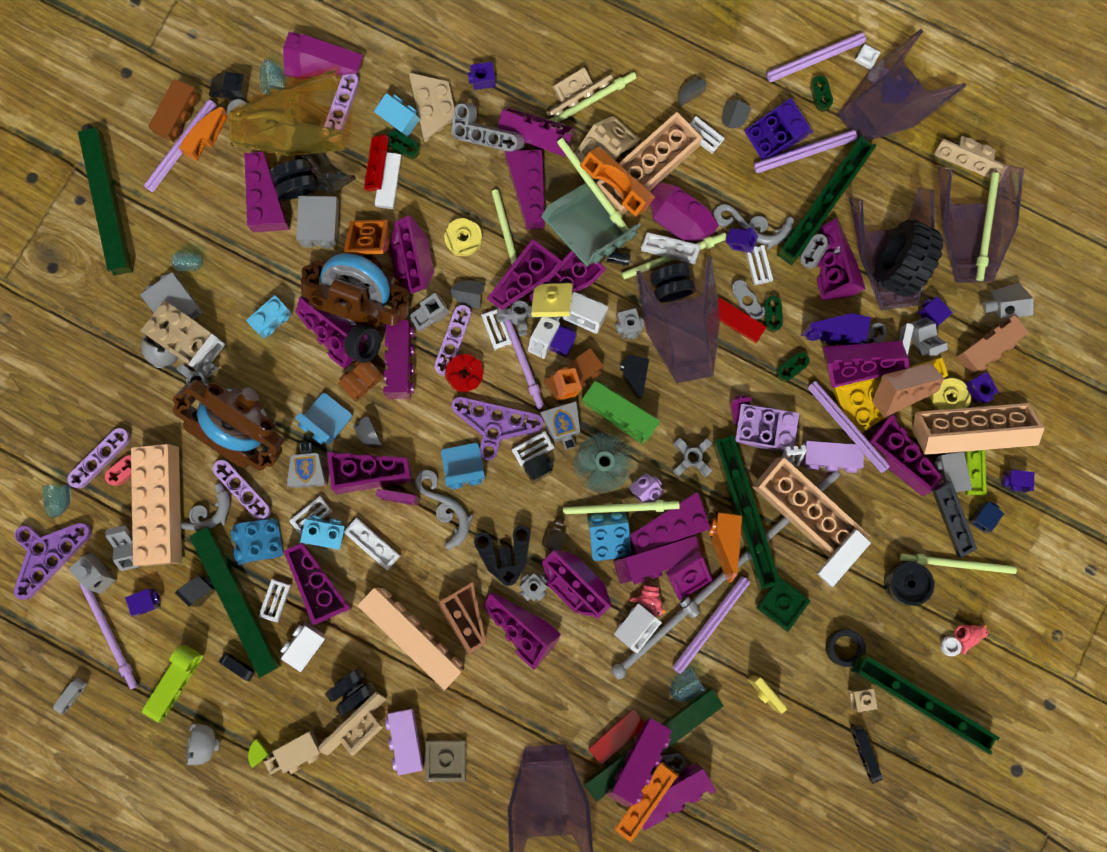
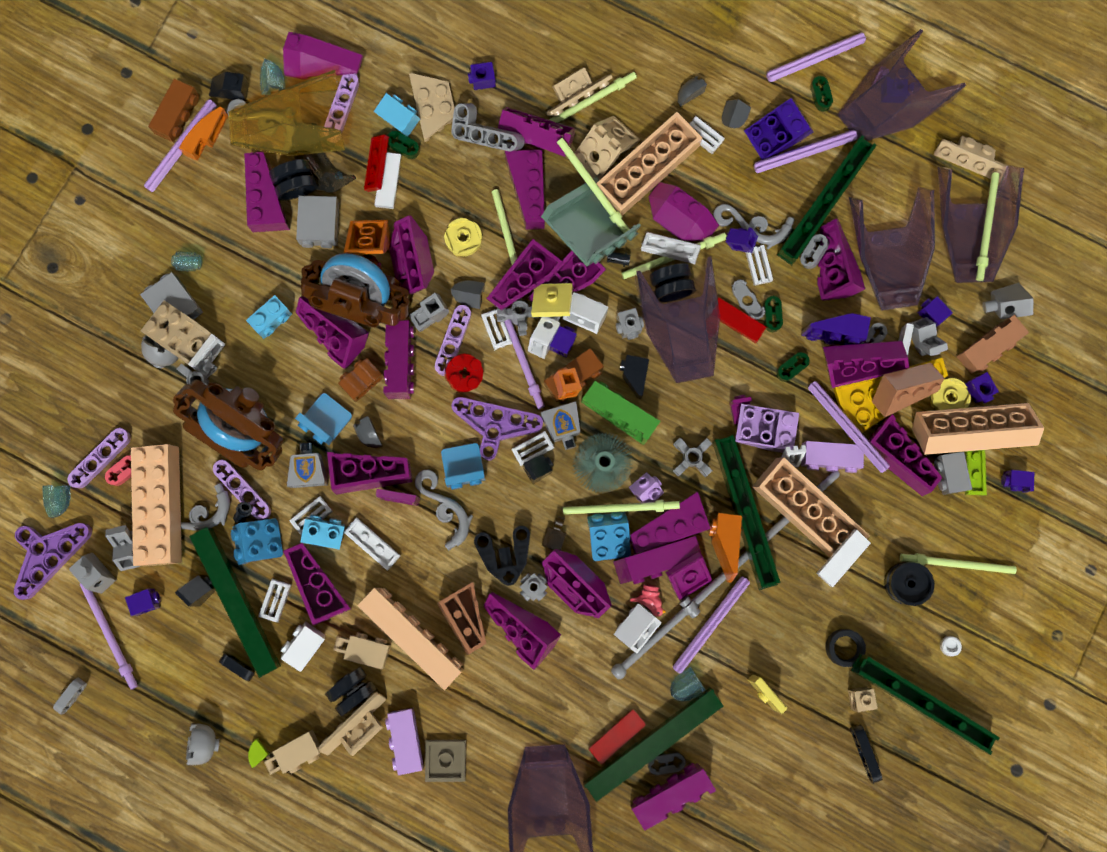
dark green tile [78,127,133,276] -> none
lime beam [142,645,203,723] -> none
black tyre [344,324,381,363] -> none
orange arch [580,147,655,217] -> none
magenta wedge [605,718,672,807] -> none
orange plate [615,762,678,842] -> none
dark green plate [756,577,811,632] -> none
white tile [855,44,880,70] -> none
black tyre [874,219,944,297] -> none
black plate [931,480,977,558] -> none
coral animal [954,624,988,655] -> none
dark blue brick [968,502,1004,533] -> none
none -> black pin [233,502,252,524]
none -> tan brick [333,632,391,669]

